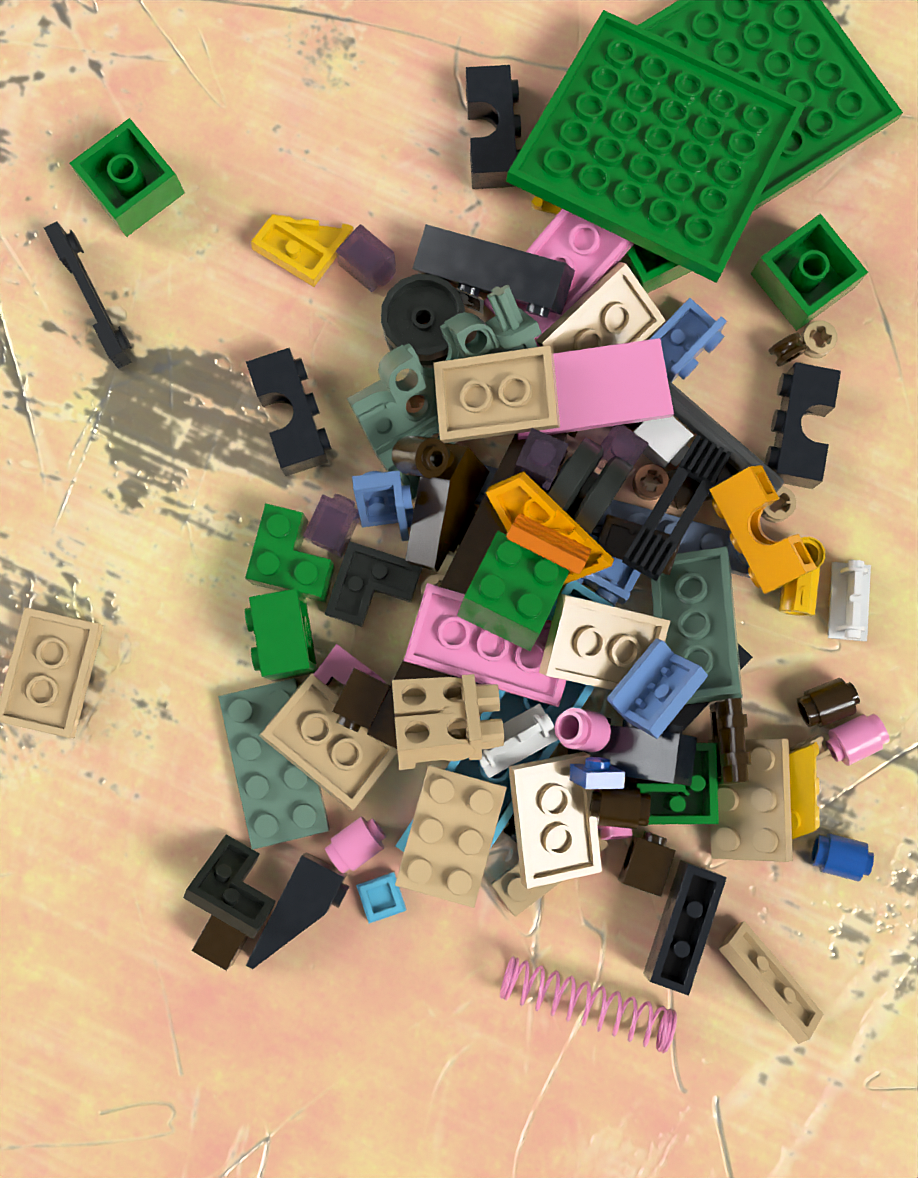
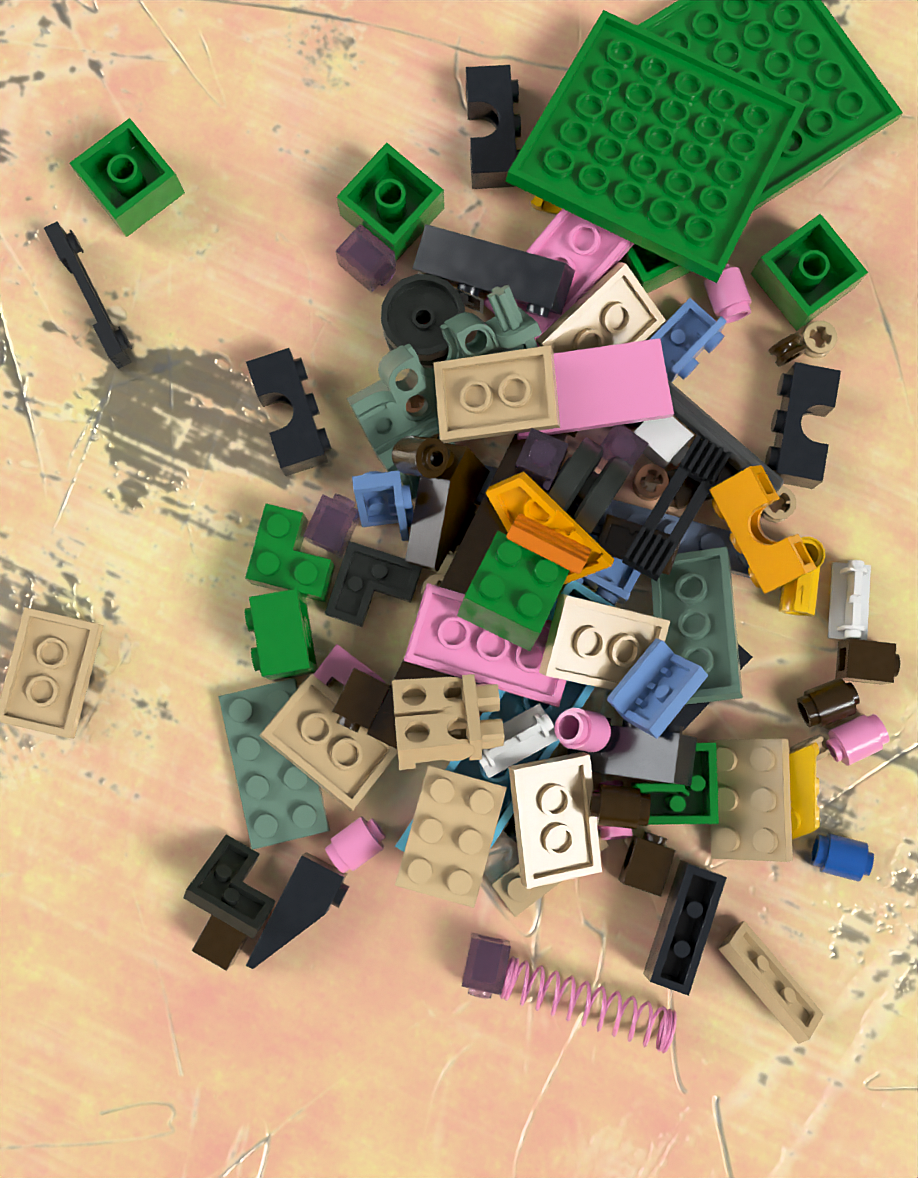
yellow wing [251,214,354,287] -> none
medium azure tile [356,871,407,923] -> none
blue plate [570,757,625,789] -> none
dark brown plate [709,698,751,784] -> none
none -> green brick [336,142,444,262]
none -> clear purple brick [461,932,511,999]
none -> bright pink brick [704,264,752,324]
none -> dark brown brick [835,638,900,685]

